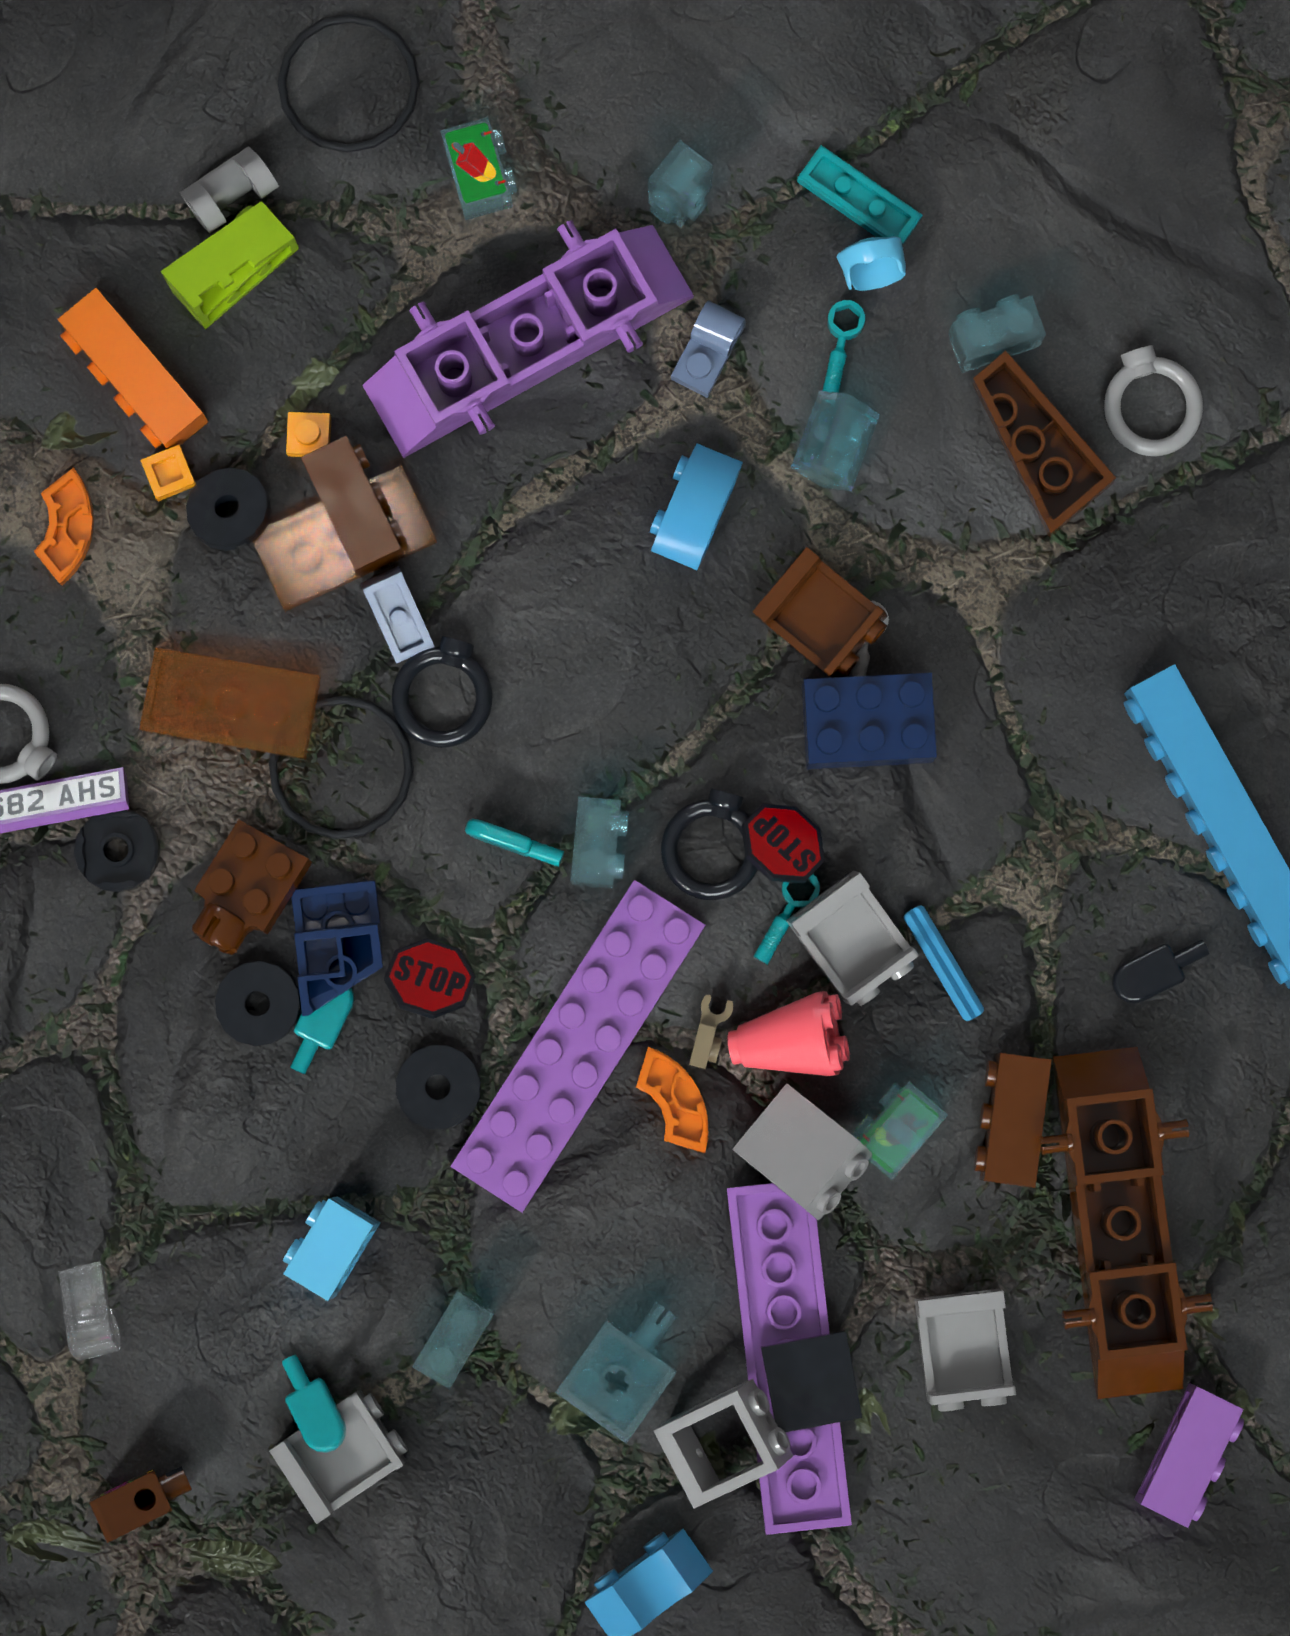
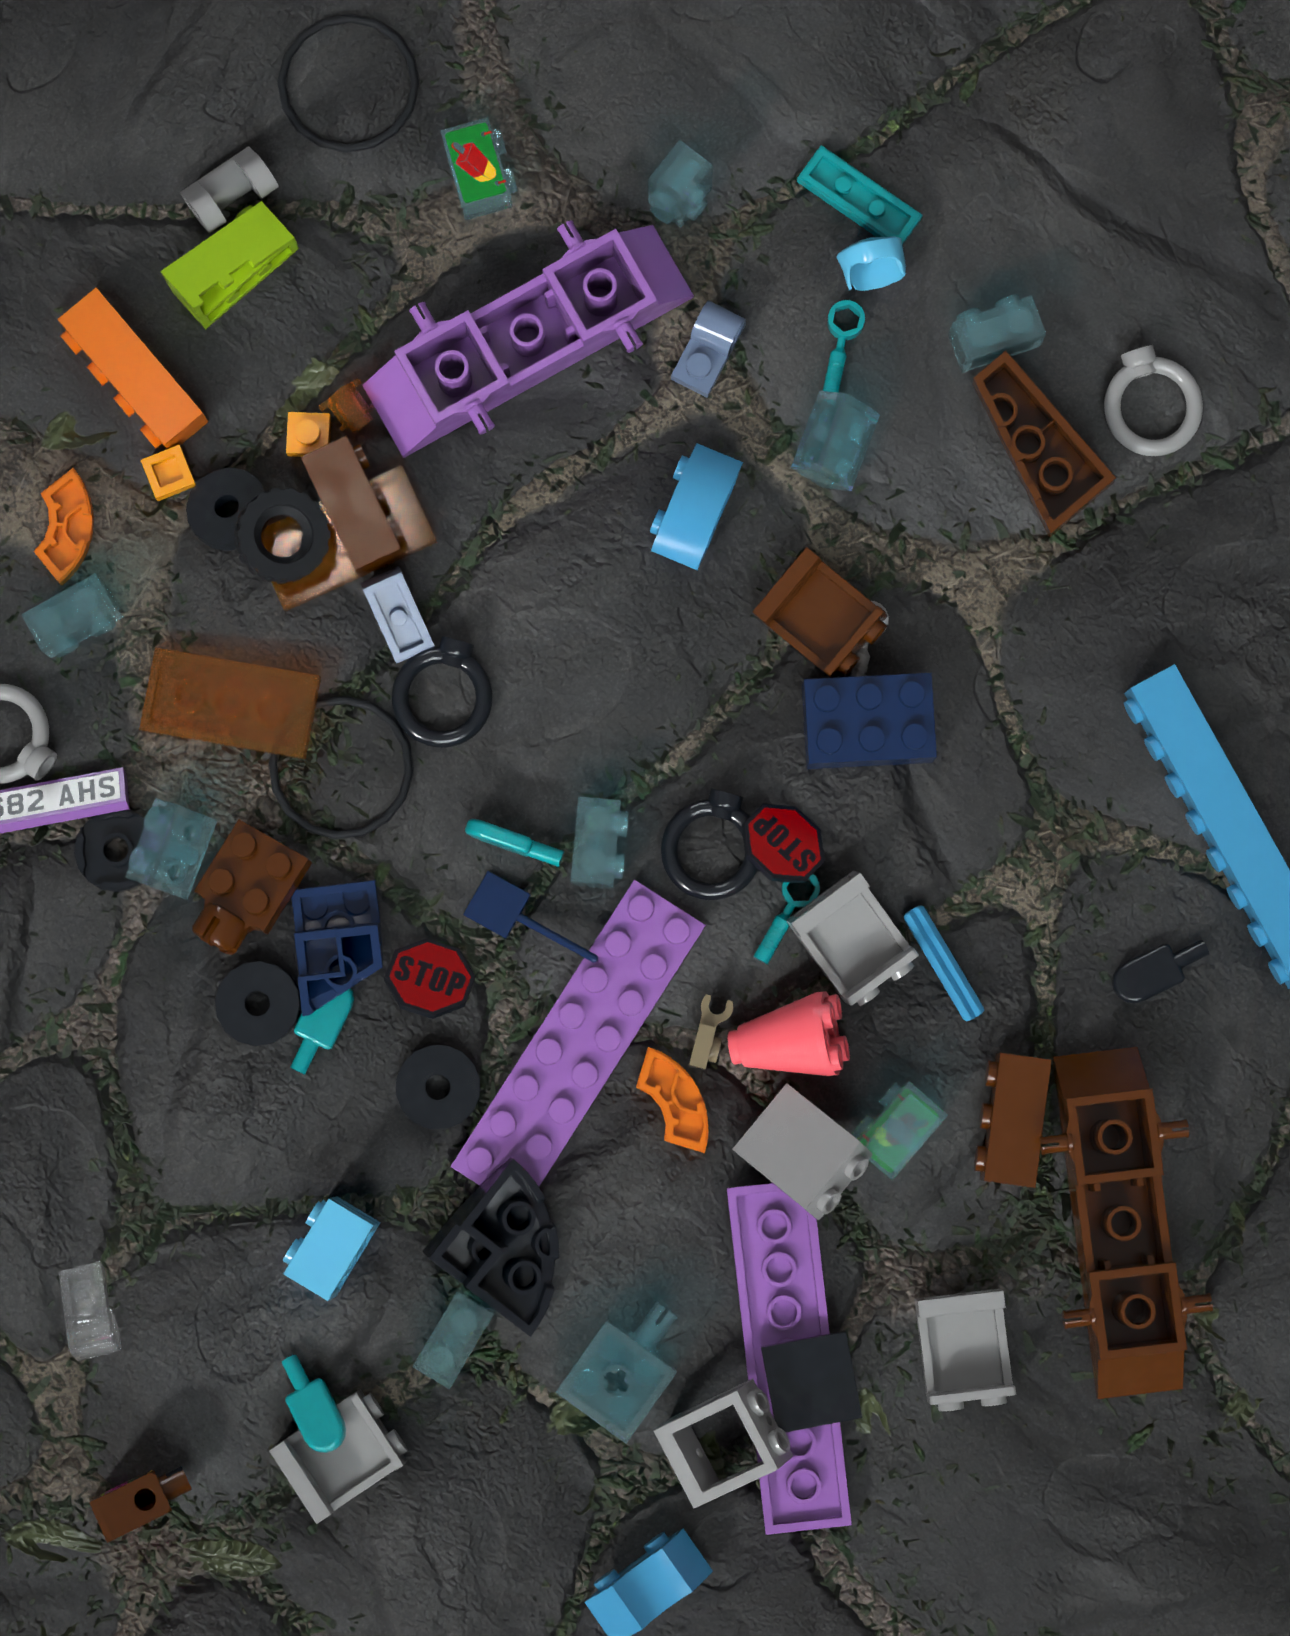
medium lavender brick [1134,1383,1244,1528] -> none
none -> clear light blue brick [21,573,124,658]
none -> clear light blue brick [125,798,217,900]
none -> black tyre [234,488,331,584]
none -> clear orange brick [318,378,375,434]
none -> black brick [422,1157,559,1337]
none -> dark blue piece [463,871,598,963]

